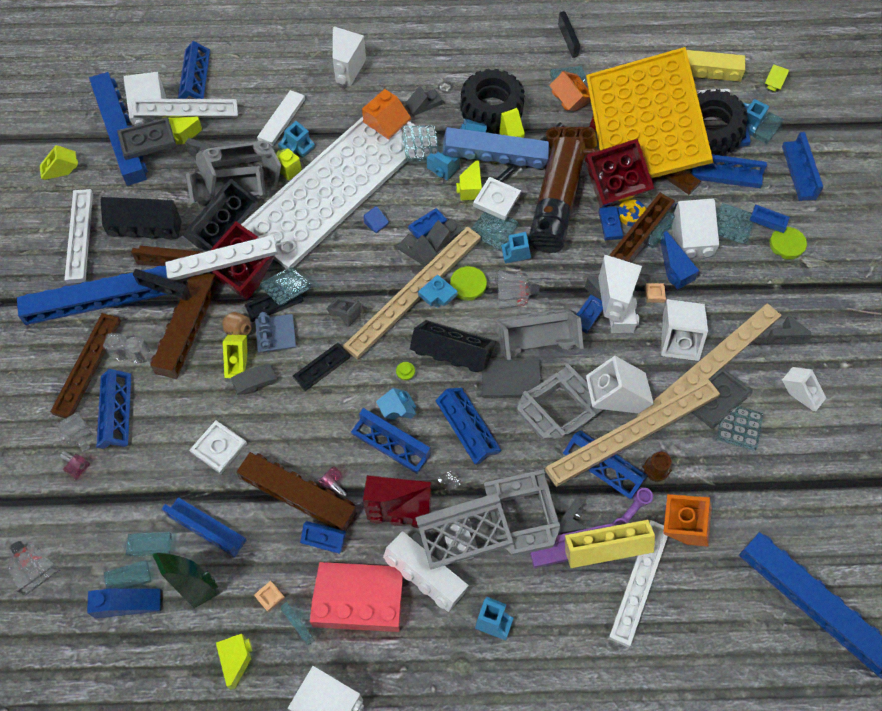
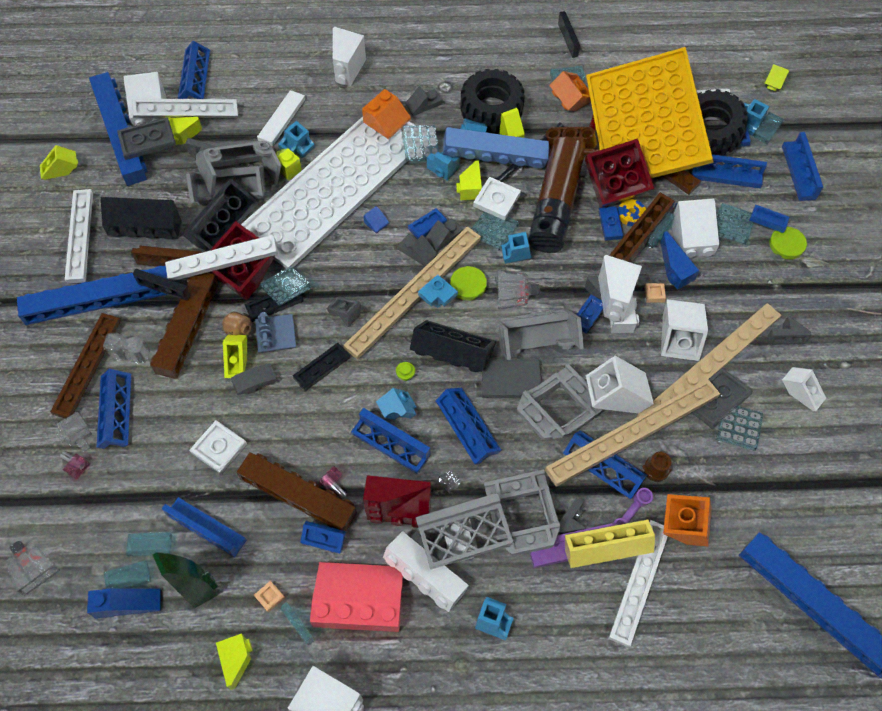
light yellow brick [687,50,745,82] -> none

